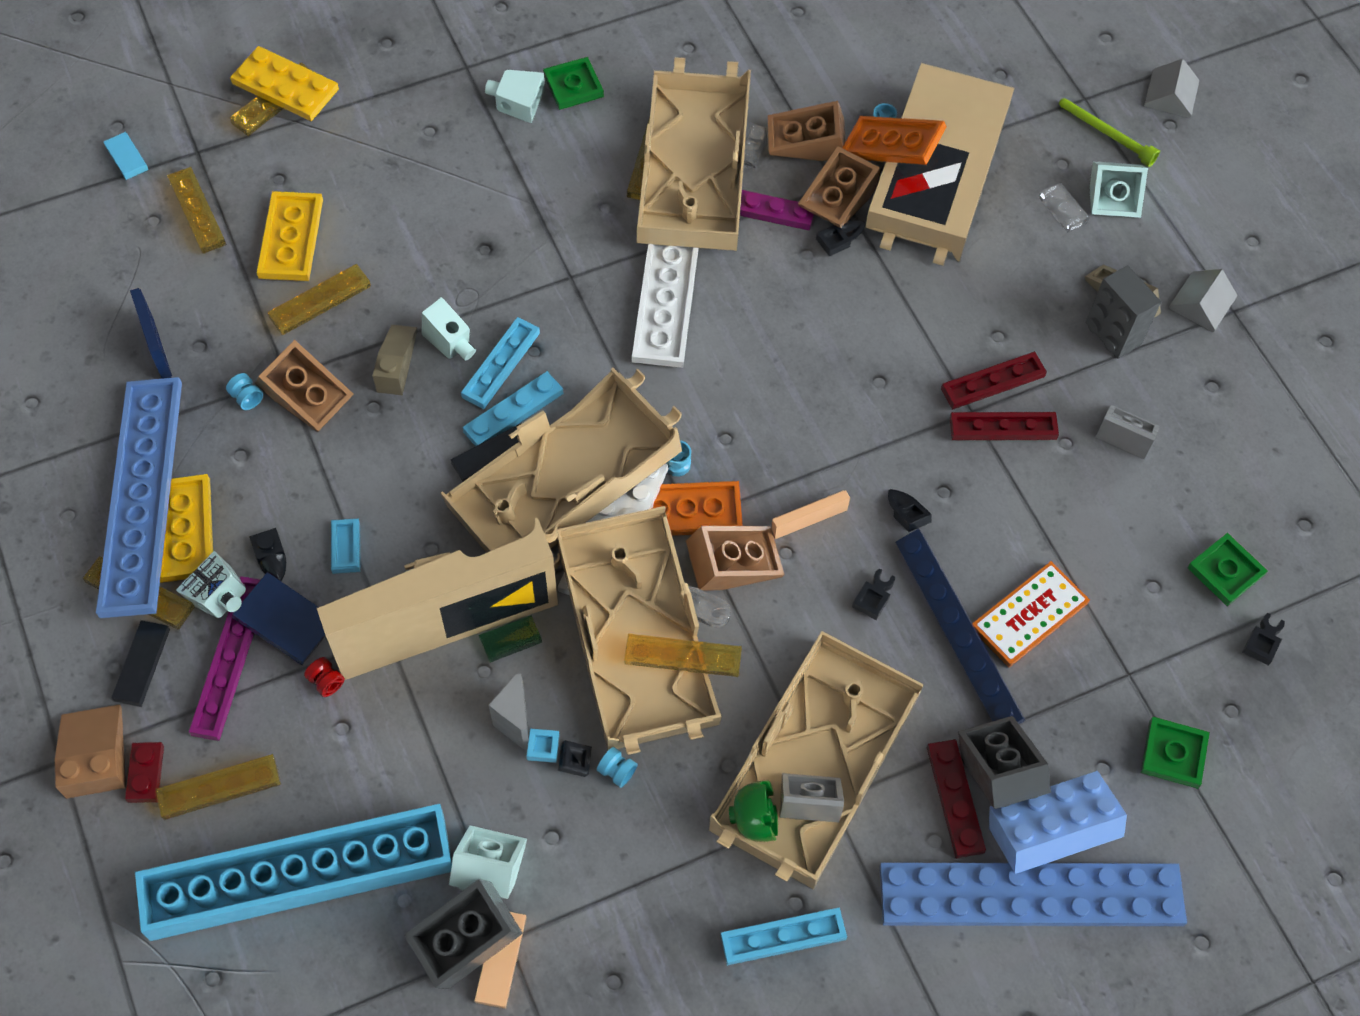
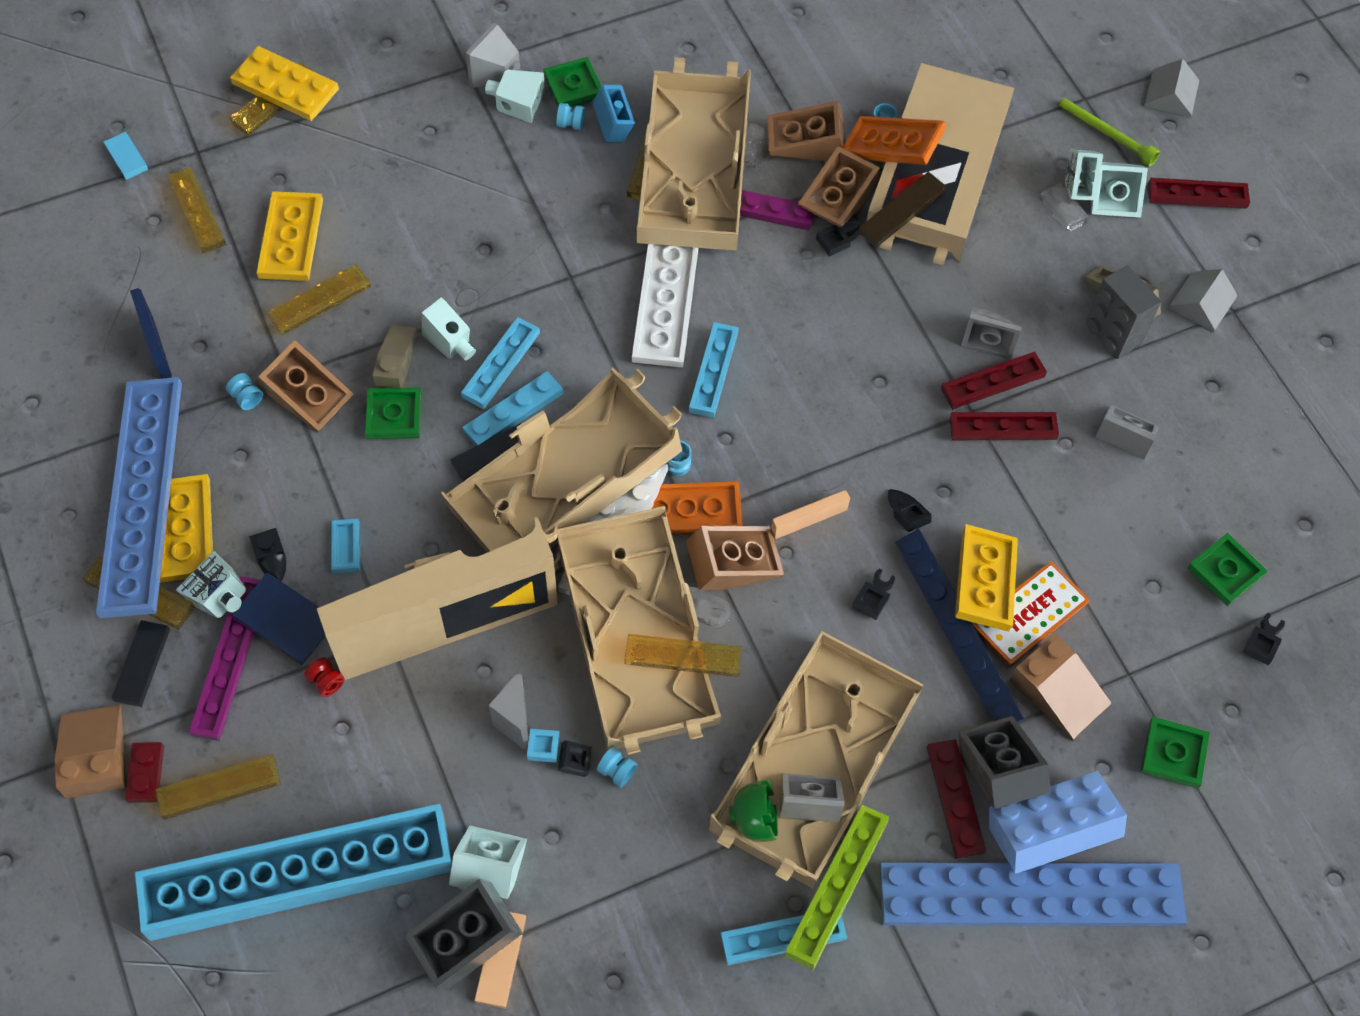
clear green tile [479,615,542,663] -> none
none -> green plate [365,387,422,439]
none -> light grey slope [465,23,521,88]
none -> medium azure wheel [556,103,585,131]
none -> dark azure brick [592,85,635,142]
none -> medium azure plate [689,322,739,418]
none -> lime plate [785,805,889,970]
none -> dark brown tile [858,171,947,248]
none -> yellow plate [955,524,1018,632]
none -> light grey slope [961,308,1022,359]
none -> slope [1009,633,1112,741]
none -> light aqua torso [1065,149,1103,201]
none -> dark red plate [1148,178,1250,209]

